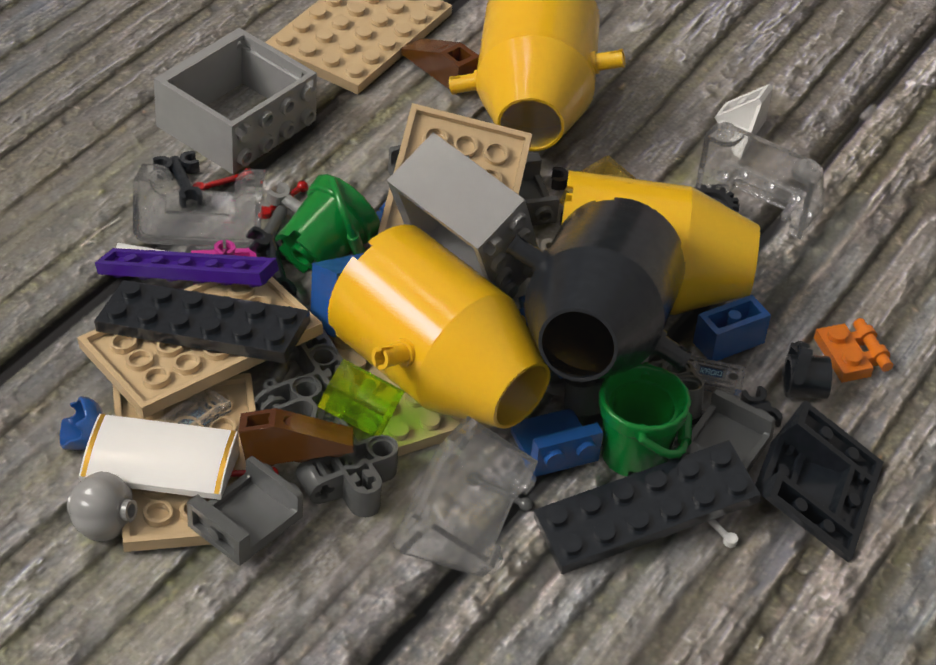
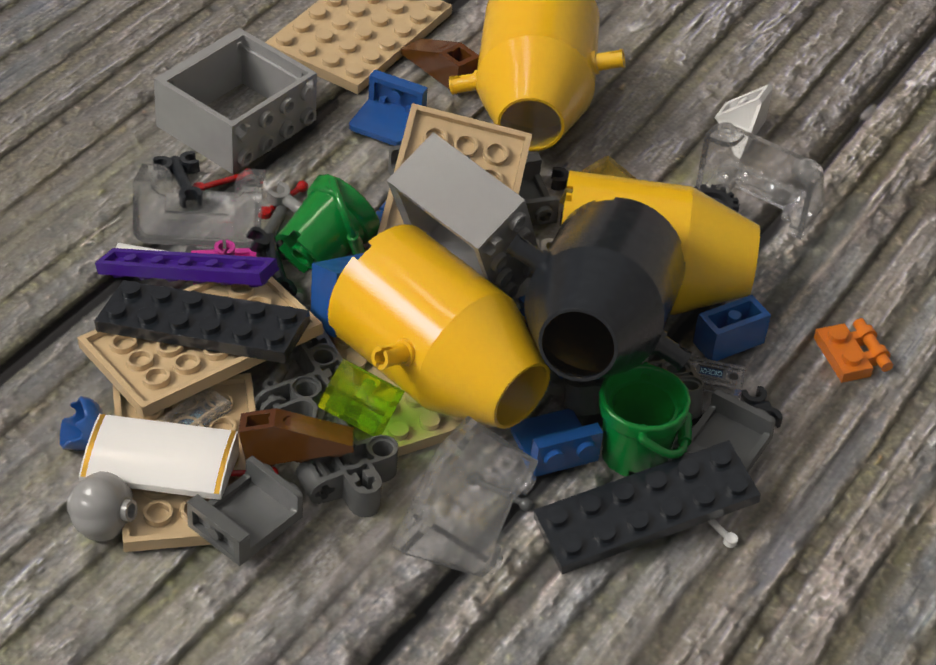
black slope [755,400,884,562] -> none
black piece [782,341,832,399] -> none
none -> blue bracket [349,70,428,146]

